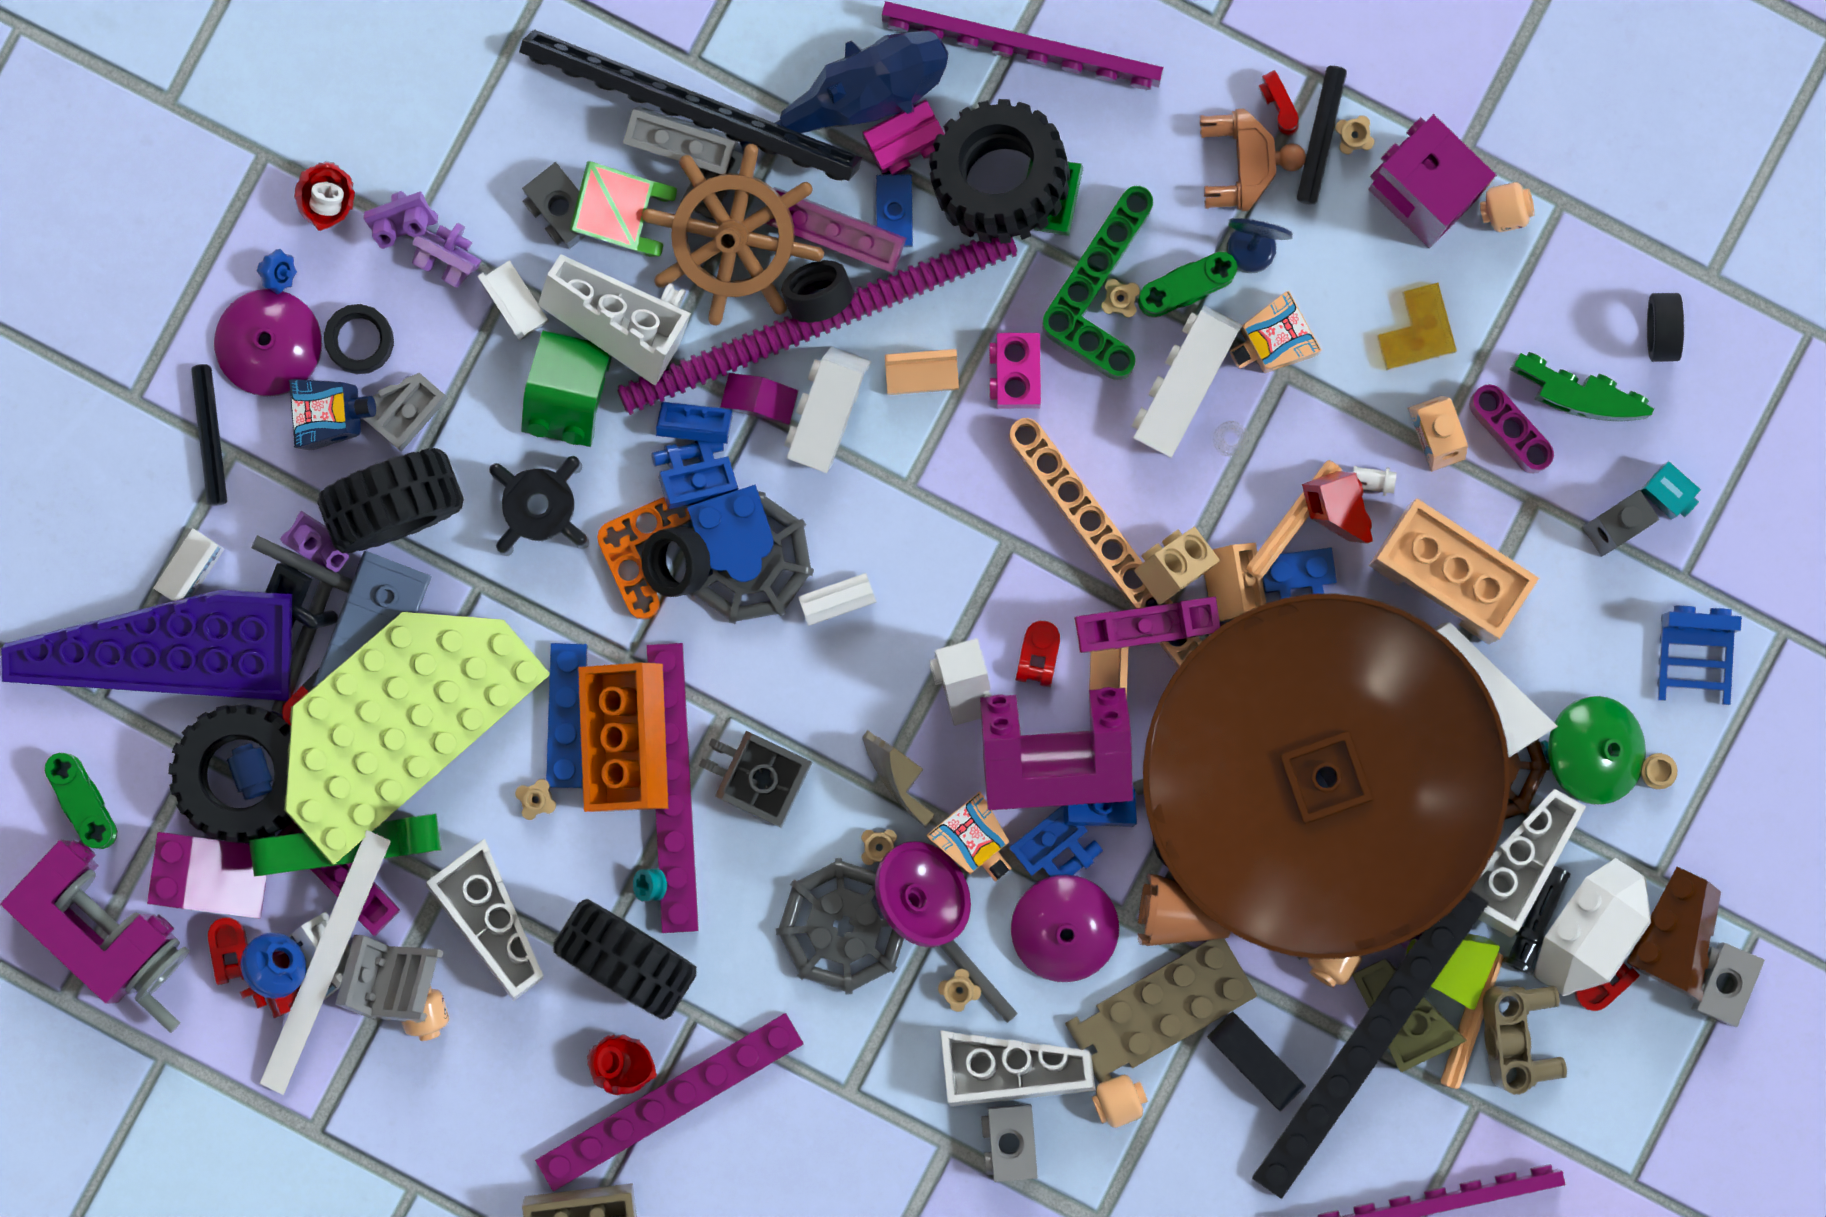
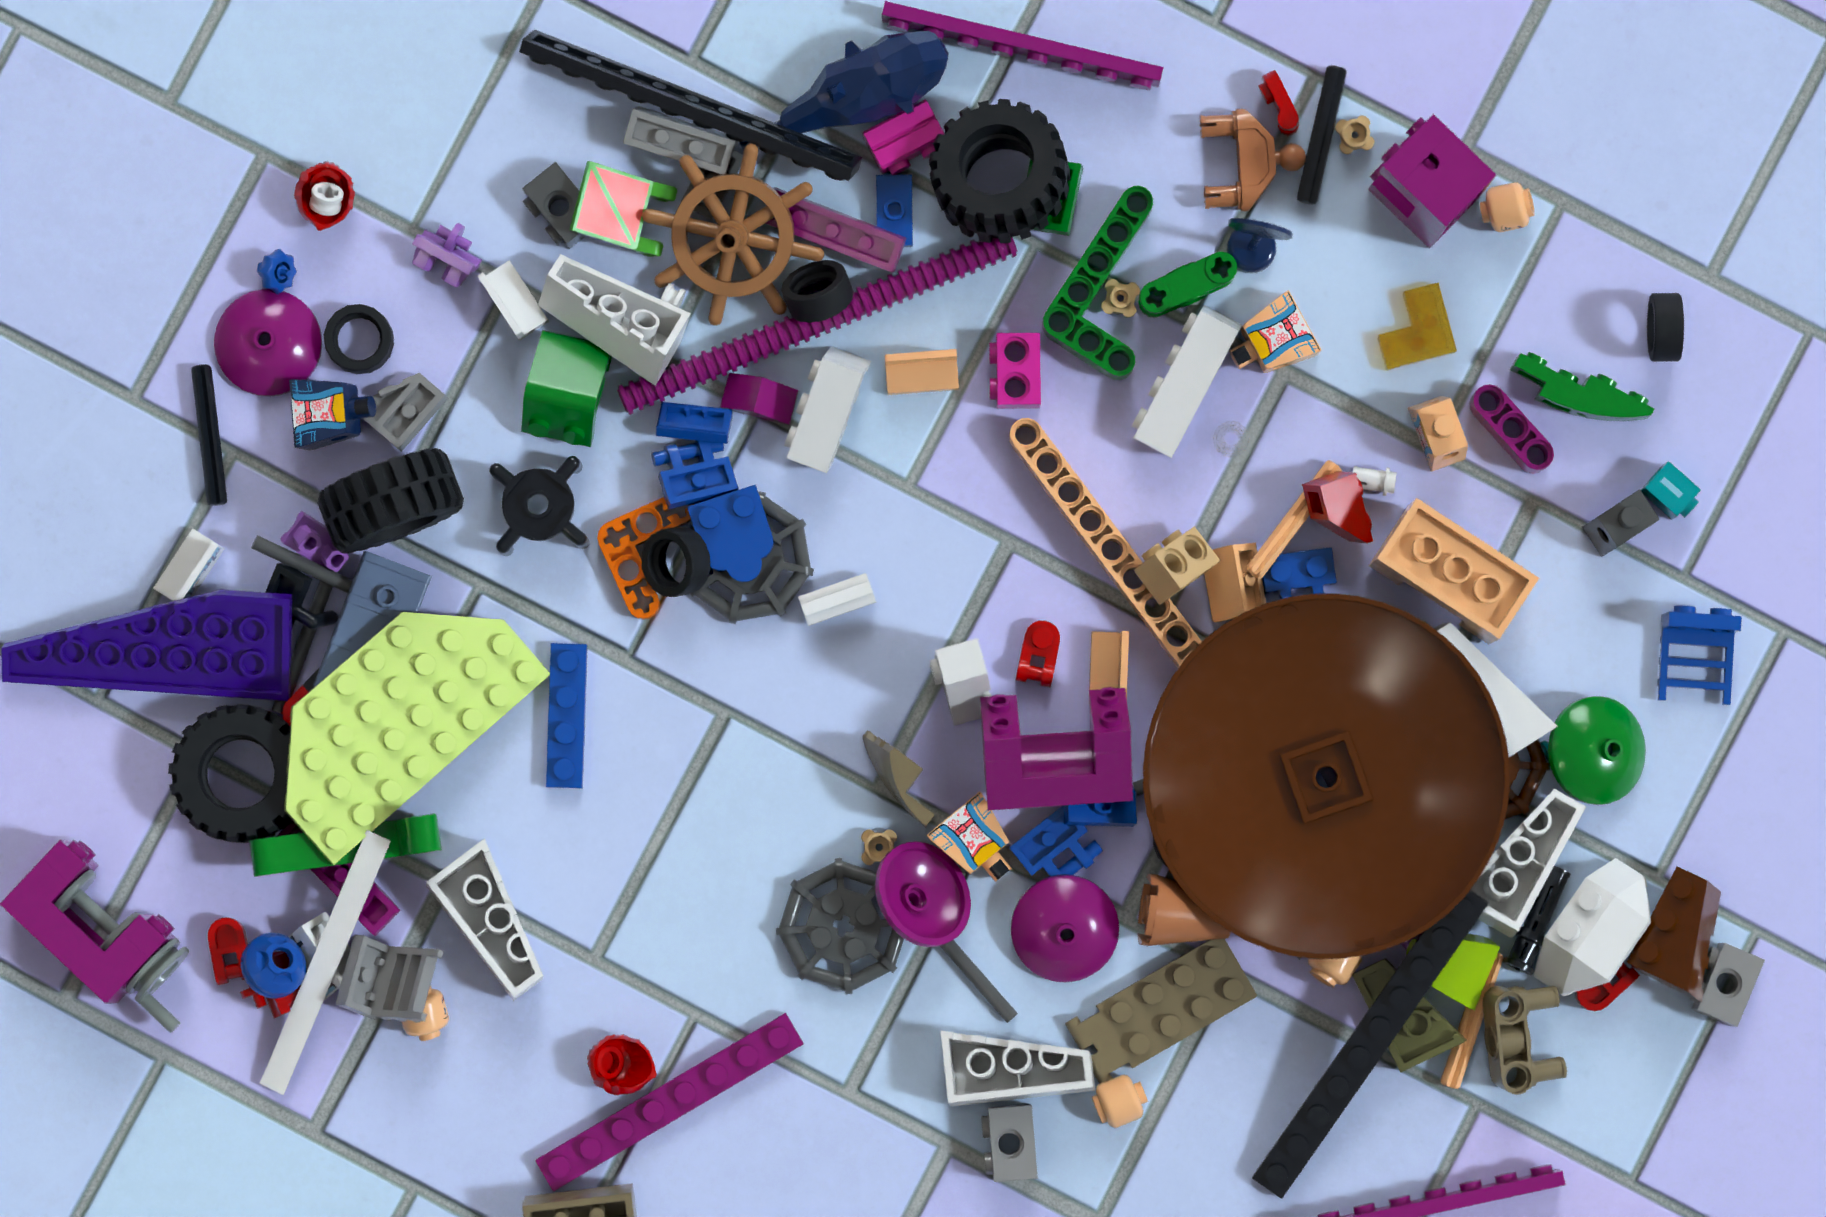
green piece [45,753,118,849] -> none
slope [147,832,267,919] -> none
dark blue brick [227,743,273,800] -> none
medium lavender hips [363,191,438,249] -> none
tan plate [515,779,556,820] -> none
black tyre [553,899,697,1020] -> none
orange brick [578,662,668,812] -> none
teal bush [633,869,667,901] -> none
magenta plate [647,643,699,933] -> none
dark grey hinge [699,731,812,828] -> none
tan plate [938,969,981,1012] -> none
magenta slope [1074,596,1221,653] -> none
black beam [1207,1011,1306,1112] -> none
tan plate [1641,753,1678,789] -> none

